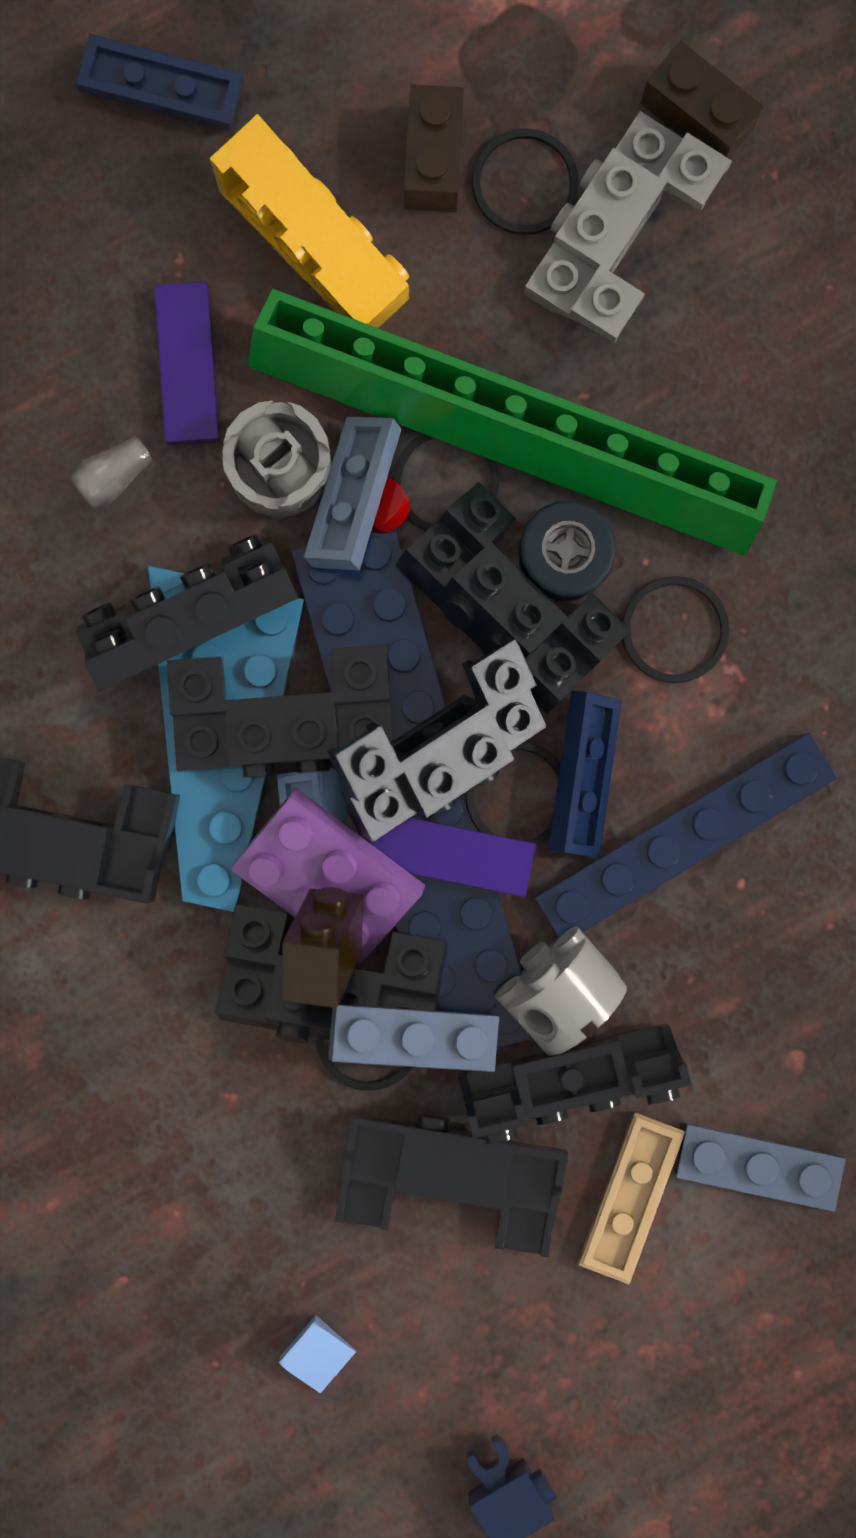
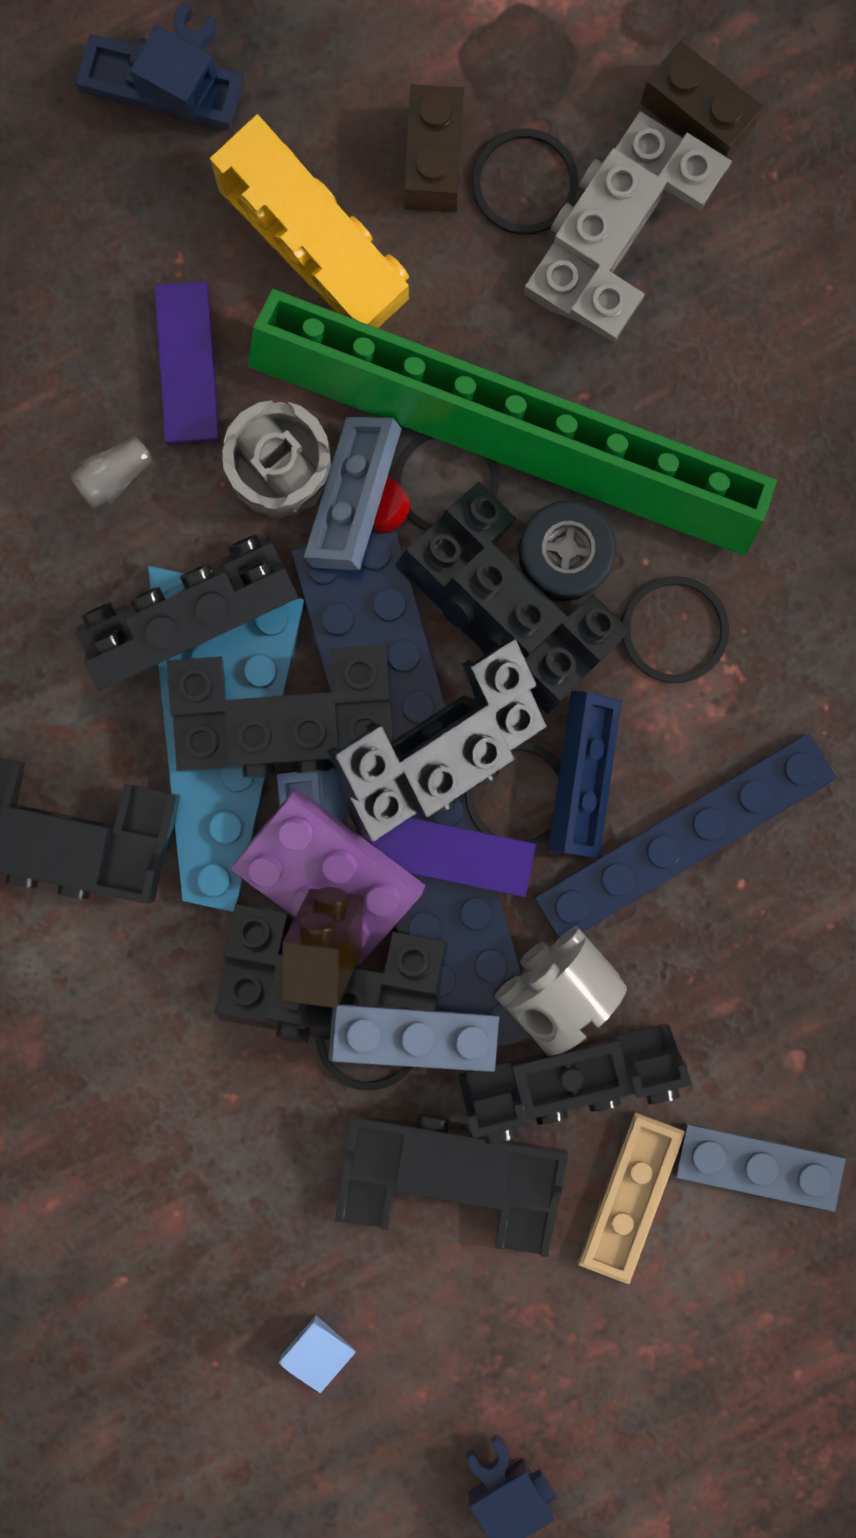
none -> dark blue brick [129,3,218,120]

